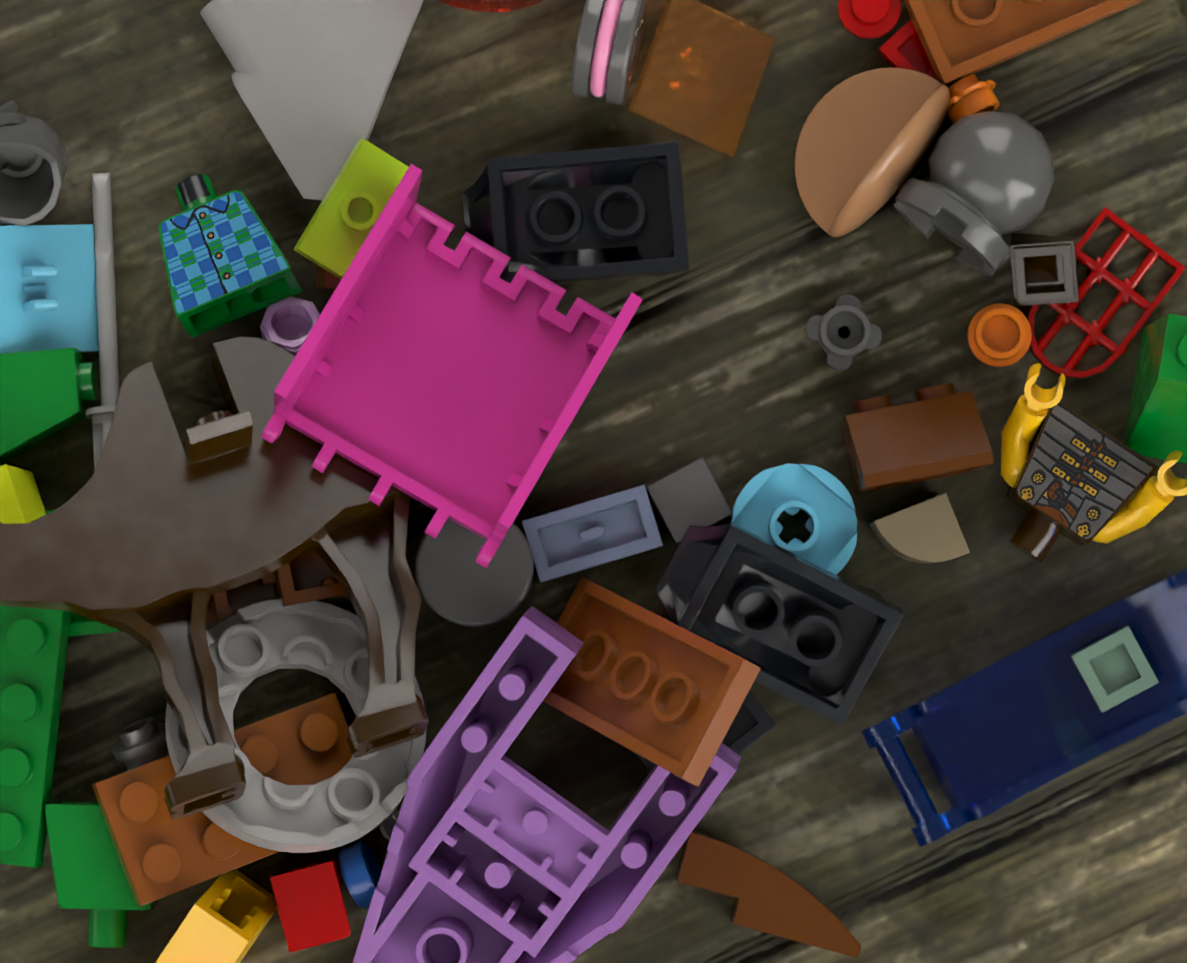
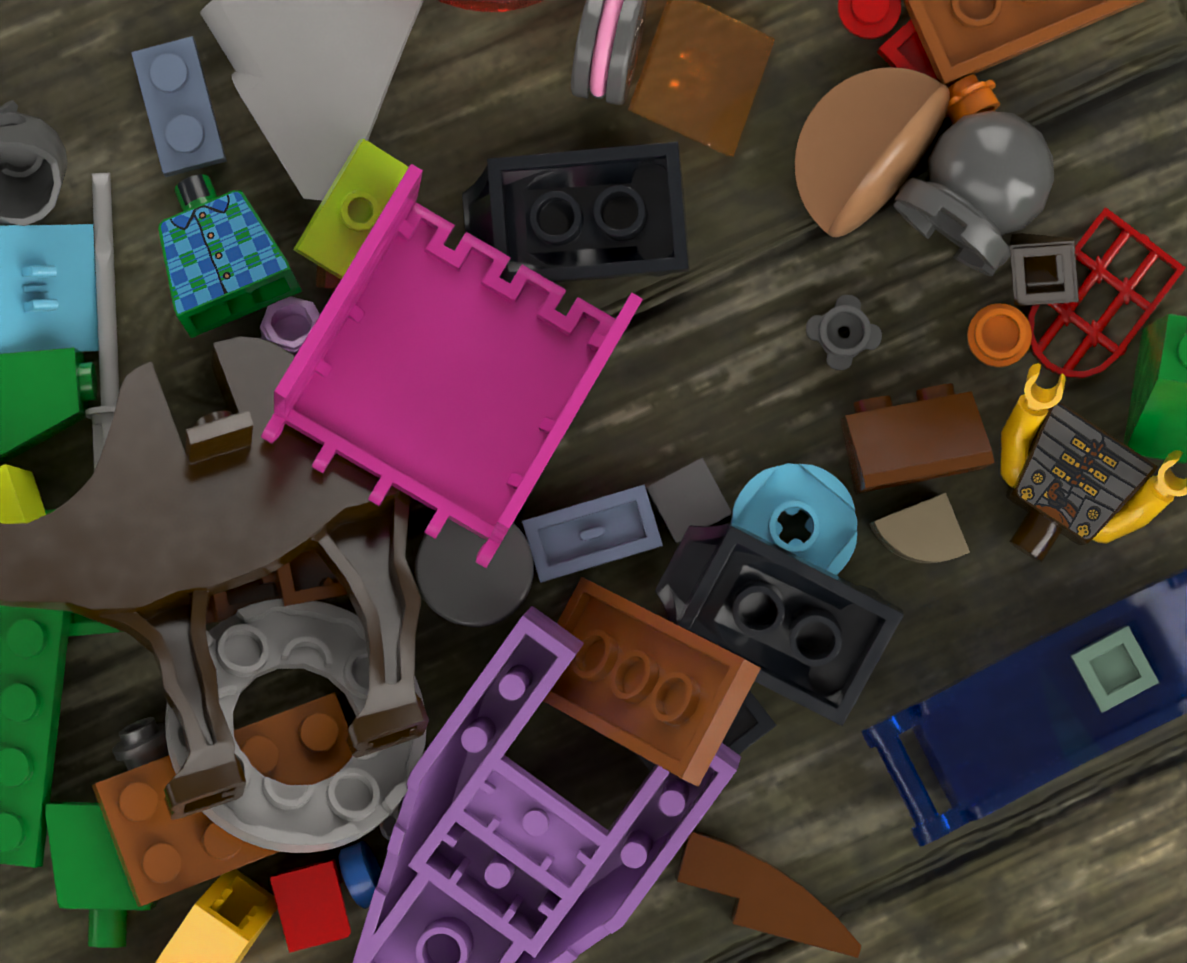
none -> sand blue plate [131,36,227,177]

